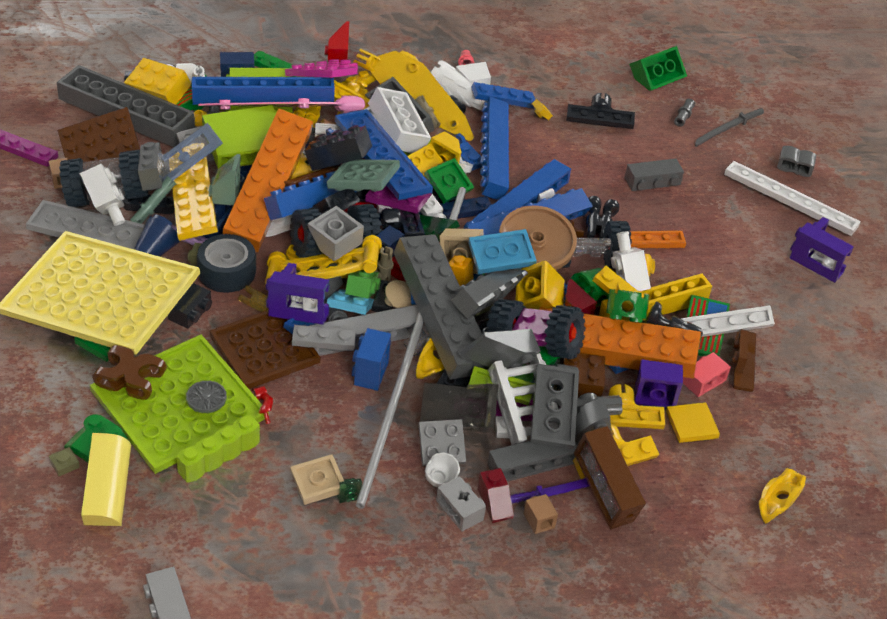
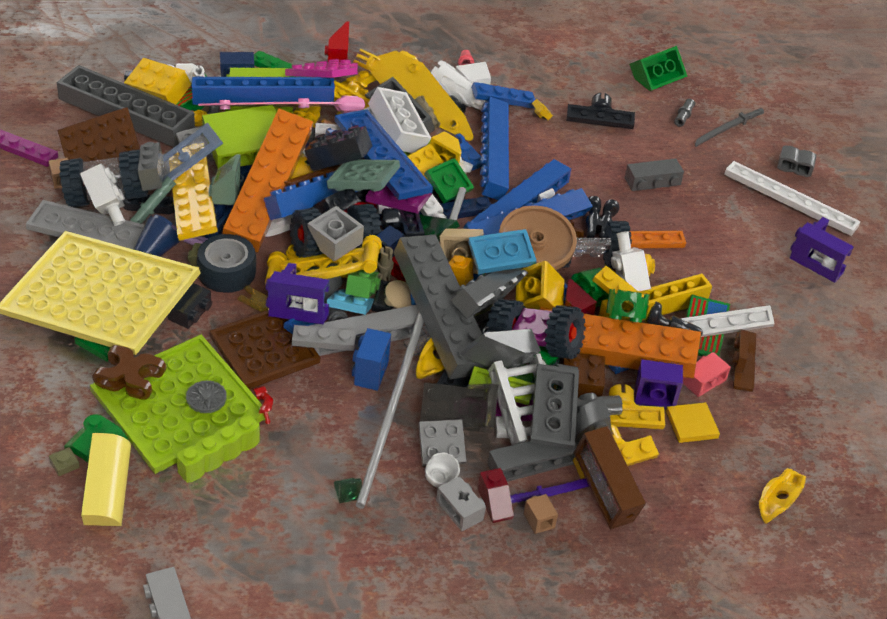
tan plate [290,454,347,505] -> none

